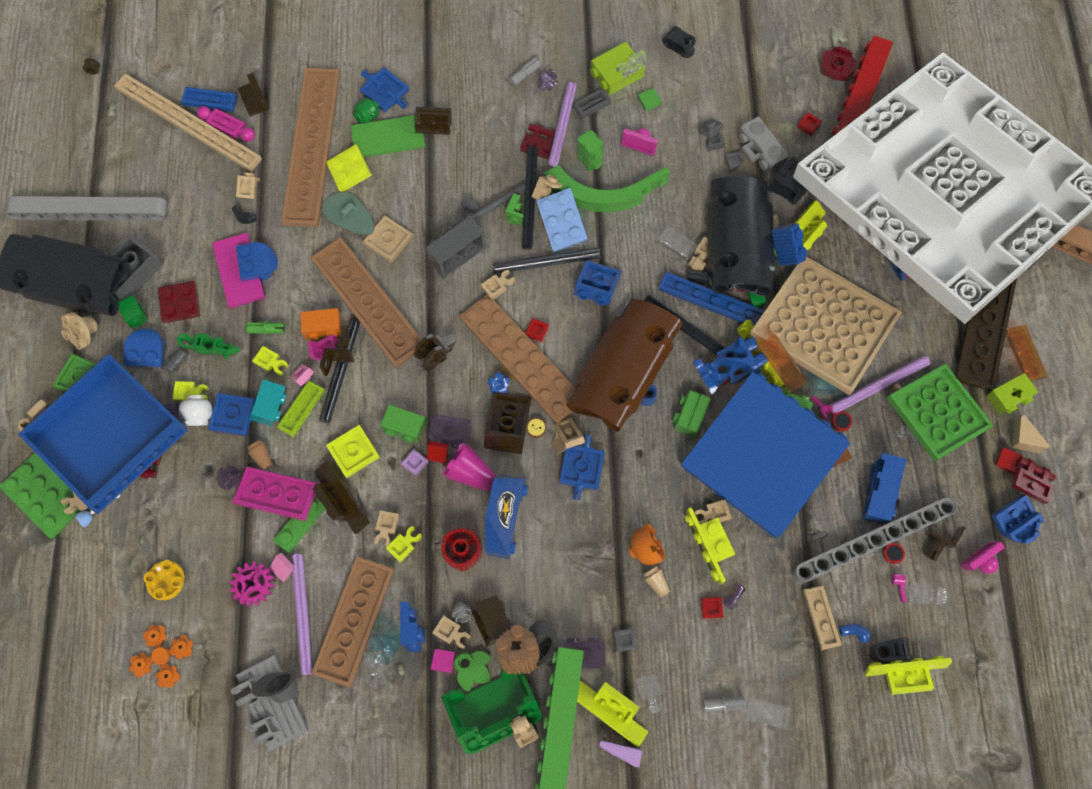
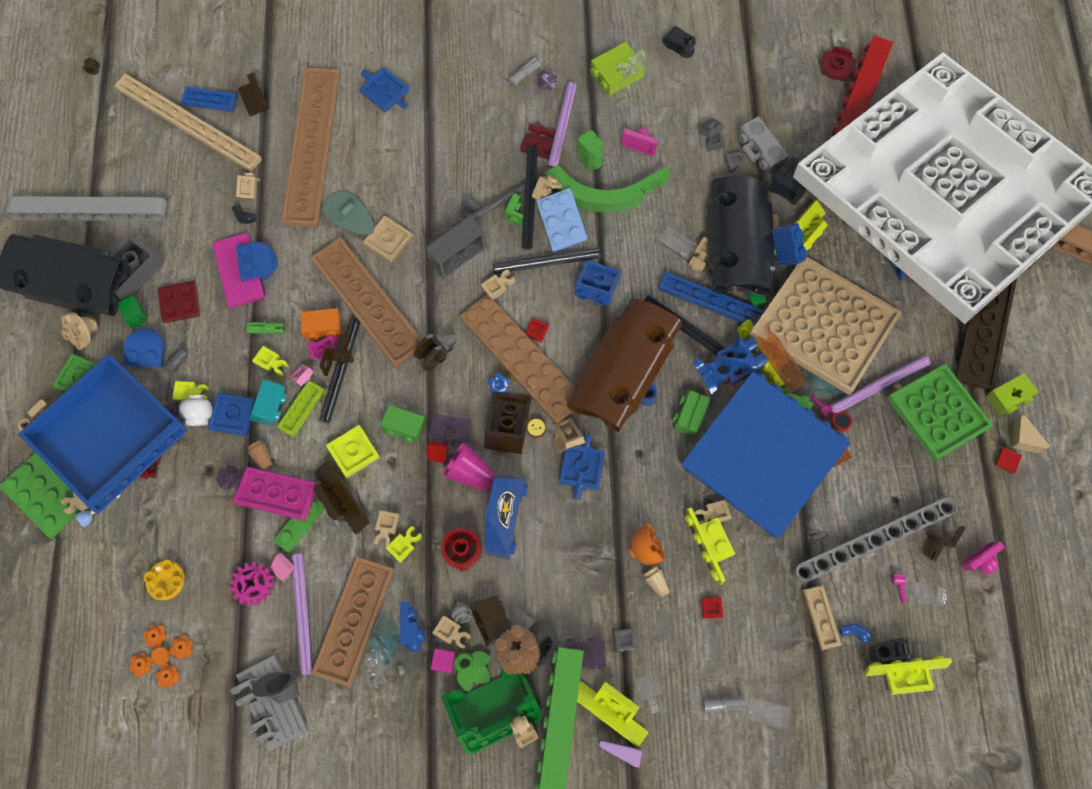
green animal [177,333,241,359] -> none
dark pink plate [197,106,255,142] -> none
neon yellow plate [327,144,372,192] -> none
bright green tile [351,115,425,157] -> none
green head [352,98,379,124] -> none
lavender tile [401,449,429,477] -> none
dark brown hinge [414,106,452,135] -> none
dark grey tile [572,88,611,120] -> none
bright green tile [638,88,661,111] -> none
black pin [687,269,710,285] -> none
pin [723,582,746,610] -> none
red tile [797,112,822,136] -> none
blue wedge [862,453,907,525] -> none
tile [883,543,905,564] -> none
blue slope [991,494,1043,543] -> none
clear orange plate [1006,325,1047,382] -> none
dark red plate [1011,457,1056,504] -> none

